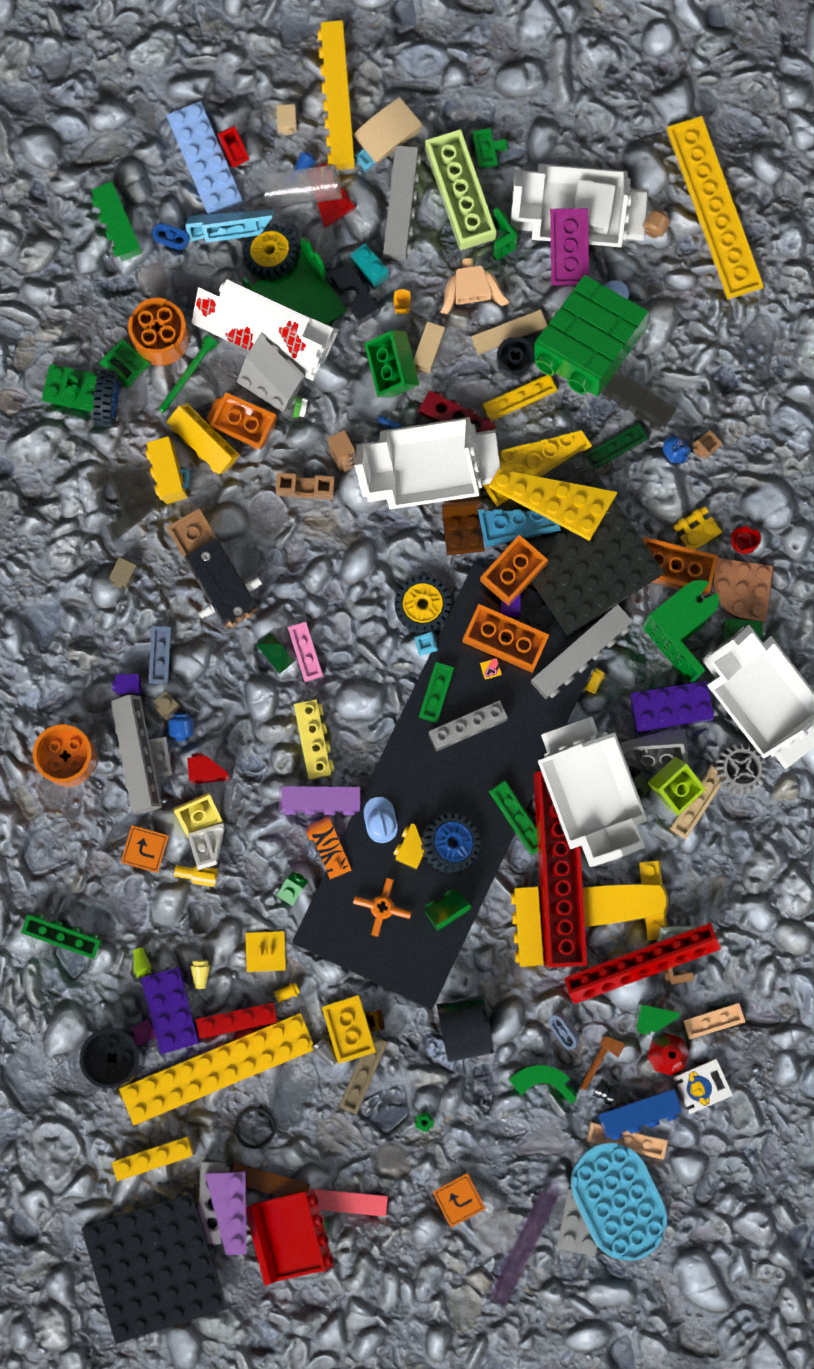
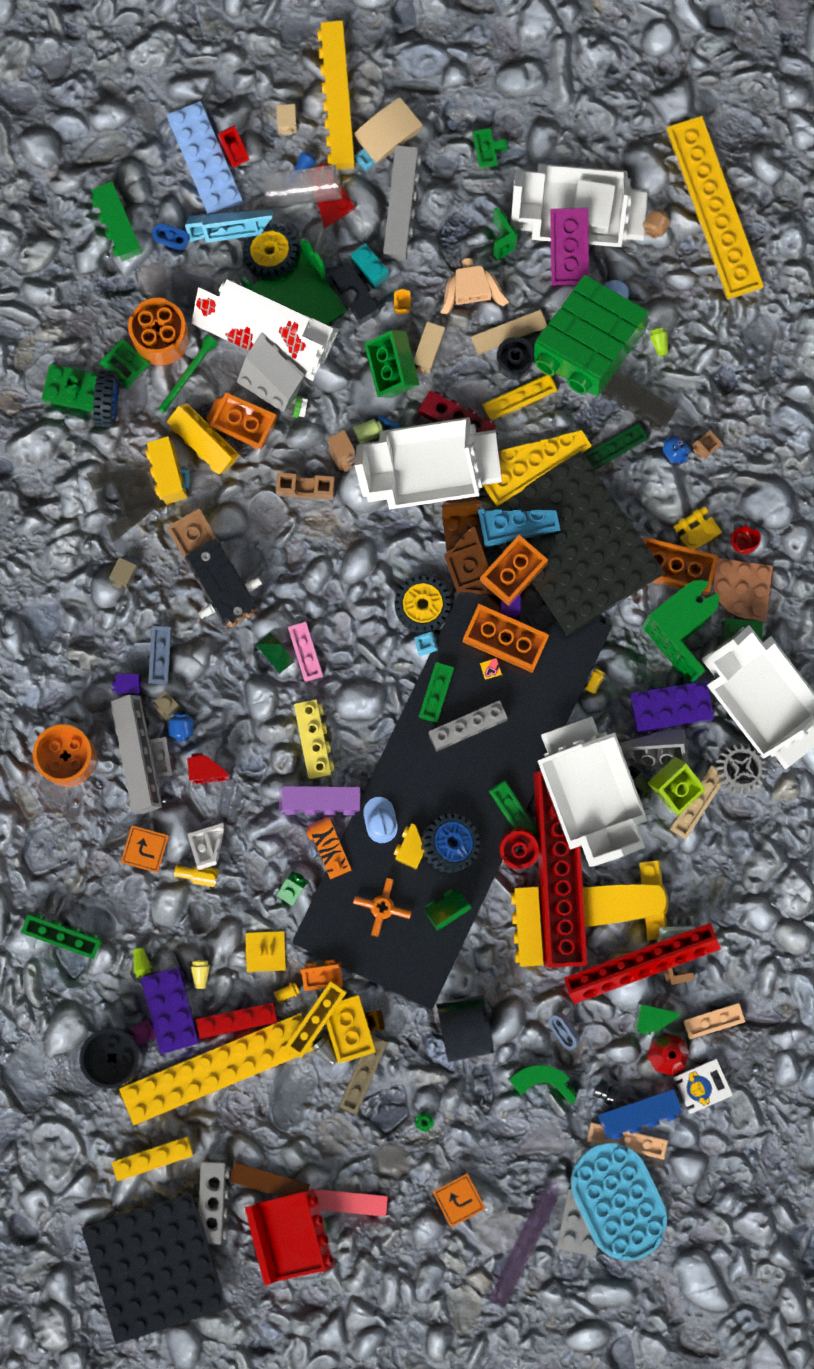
light yellow slope [173,793,223,838] -> none
medium lavender wedge [205,1171,247,1255] -> none
black tyre [234,1107,276,1149] -> none
yellowish green brick [425,129,496,250] -> none
yellow wing [489,469,617,541] -> none
light grey brick [531,604,633,699] -> none
dark orange piece [580,1036,626,1090] -> none
none -> yellow brick [285,981,346,1058]
none -> orange bracket [300,959,343,991]
none -> yellowish green brick [353,419,383,444]
none -> reddish brown wing [444,526,496,596]
none -> red brick [499,827,539,870]
none -> lime cone [649,328,669,357]

